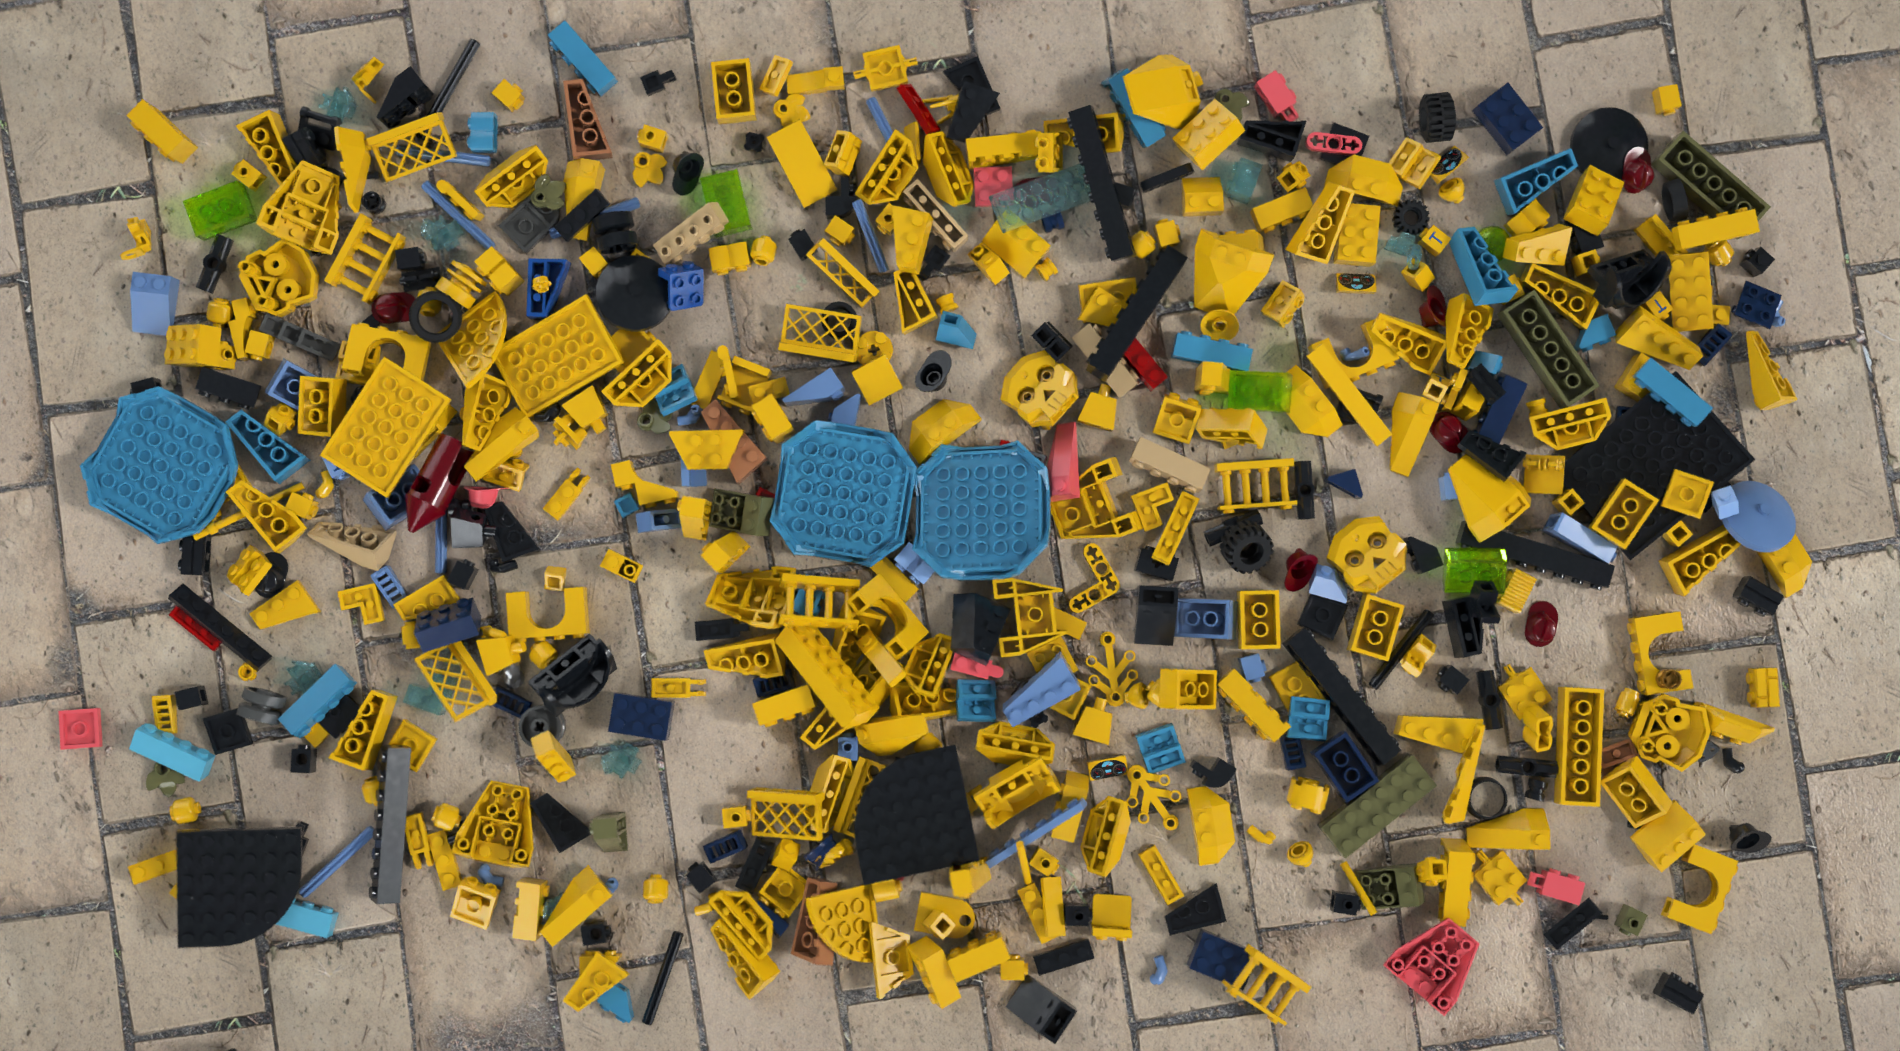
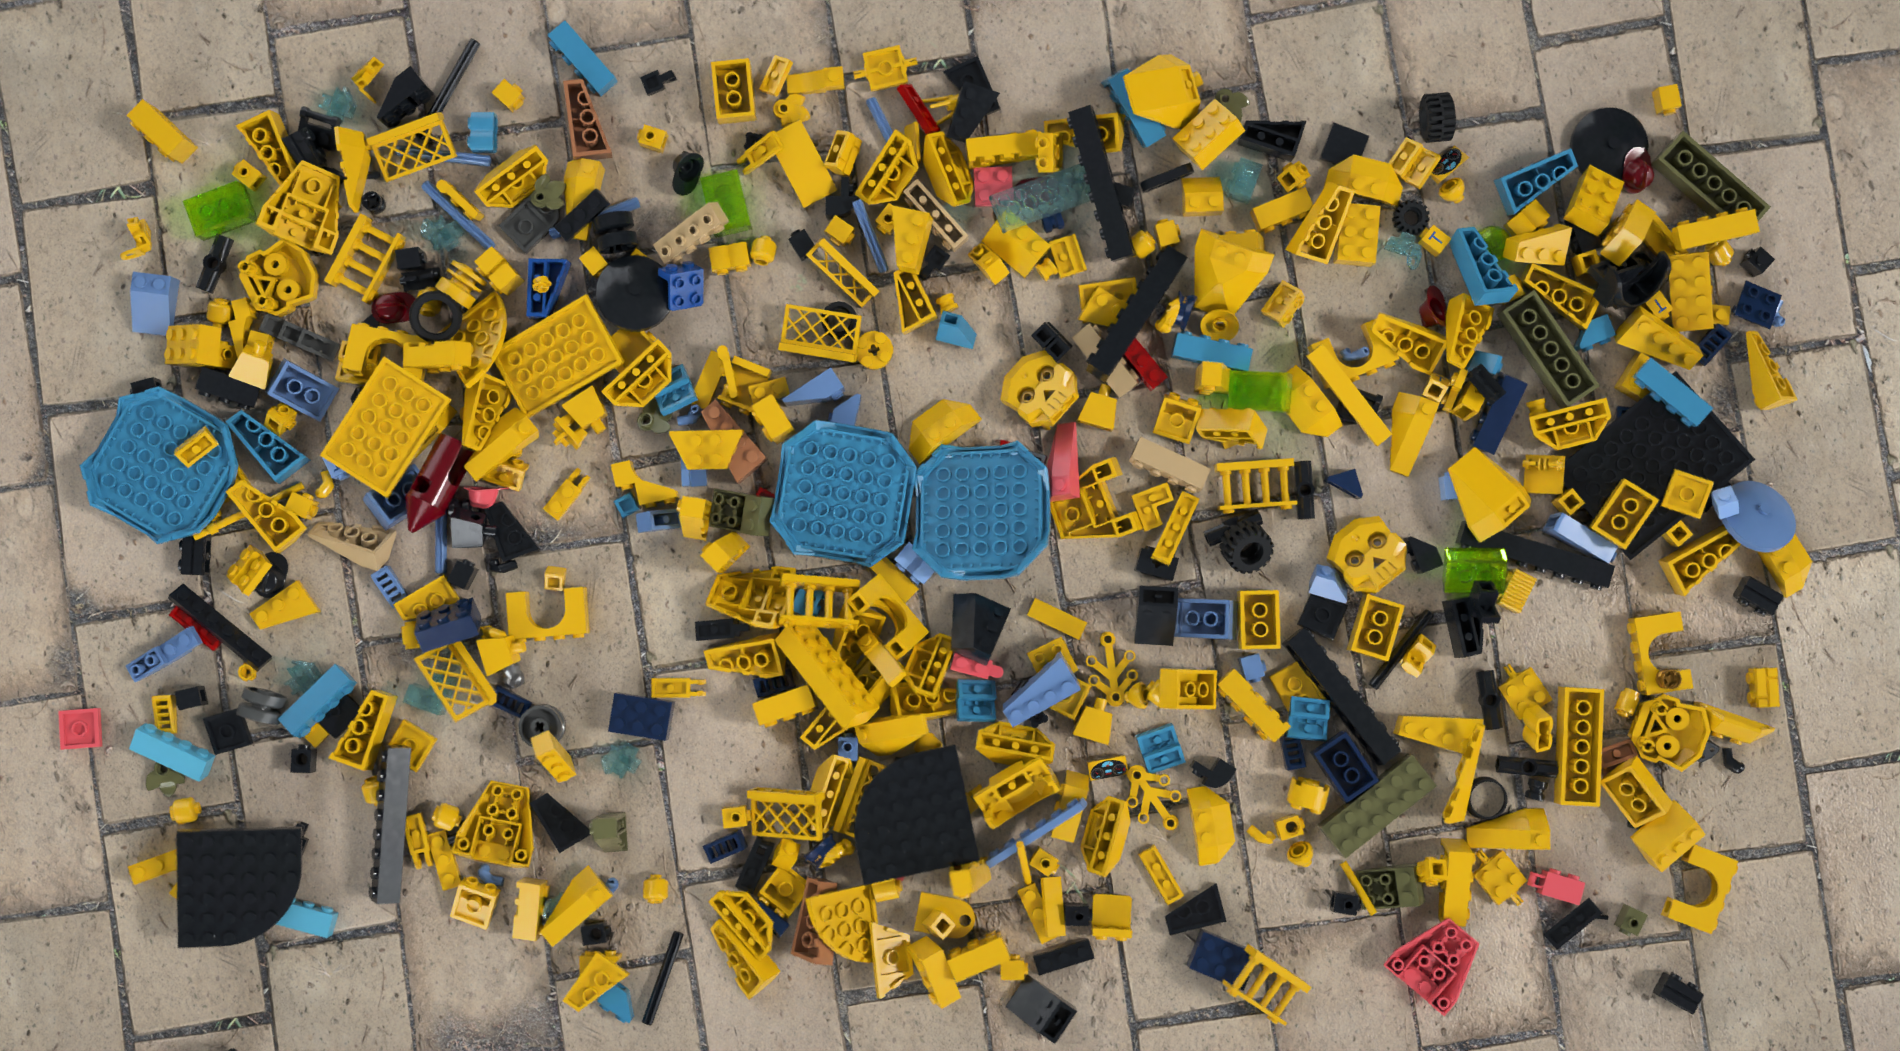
yellow slope [297,376,347,437] -> none
medium blue axle [298,826,374,898] -> none
yellow plate [337,583,385,625] -> none
black piece [528,633,617,717] -> none
yellow head [529,641,558,669] -> none
black arm [534,402,561,422] -> none
yellow slope [600,549,643,583] -> none
yellow plate [632,152,667,188] -> none
black brick [686,861,717,894] -> none
yellow arm [694,892,717,916] -> none
yellow tile [851,354,903,406] -> none
black piece [915,350,952,392] -> none
yellow wedge [992,578,1068,657] -> none
yellow beam [1069,543,1120,613] -> none
medium blue arm [1150,955,1168,985] -> none
coral brick [1254,70,1299,122] -> none
dark red piece [1284,548,1318,592] -> none
coral beam [1305,132,1362,156] -> none
slope [1336,273,1377,294] -> none
yellow brick [1401,258,1435,292] -> none
dark red piece [1429,412,1468,454] -> none
black brick [1435,665,1469,695] -> none
black wing [1457,430,1527,482] -> none
dark blue brick [1472,83,1544,155] -> none
dark red piece [1525,601,1558,647] -> none
black tyre [1662,178,1688,221] -> none
black piece [1729,823,1772,853] -> none
none -> medium blue slope [126,626,203,683]
none -> yellow slope [174,426,219,468]
none -> yellow torso [229,340,273,390]
none -> yellow wedge [403,341,472,374]
none -> yellow hinge [736,131,784,175]
none -> yellow plate [1048,234,1087,279]
none -> piece [1155,290,1198,333]
none -> yellow brick [1273,813,1305,841]
none -> yellow brick [1600,199,1656,266]

